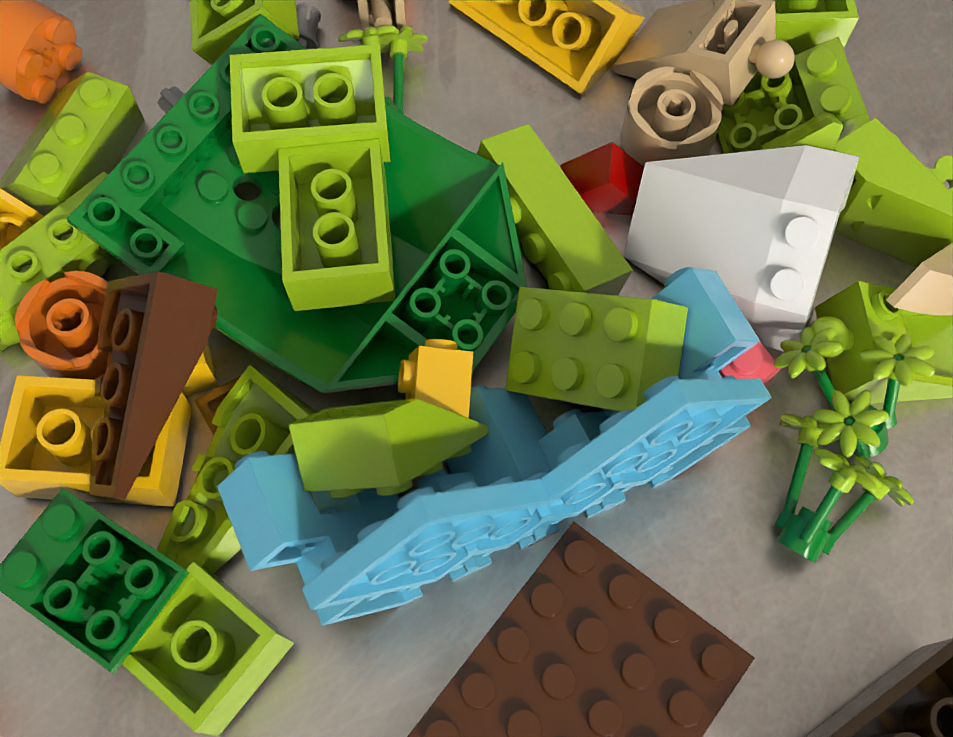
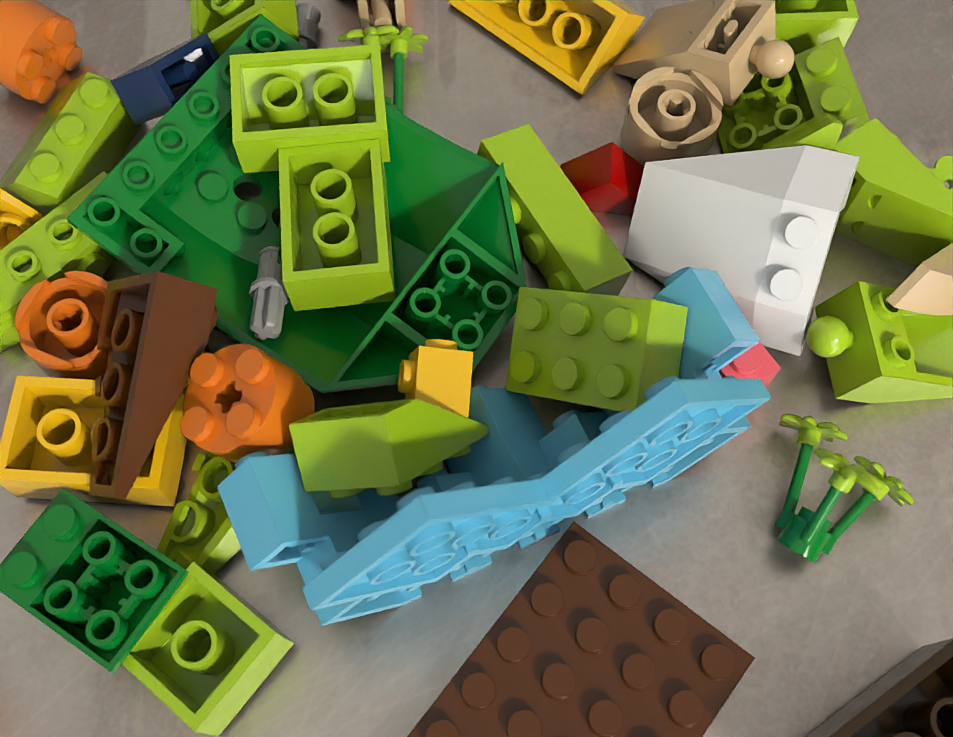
lime plant [773,327,935,458] -> none
none -> dark blue slope [110,32,219,125]
none -> orange brick [180,344,315,463]
none -> light grey axle [249,246,290,341]

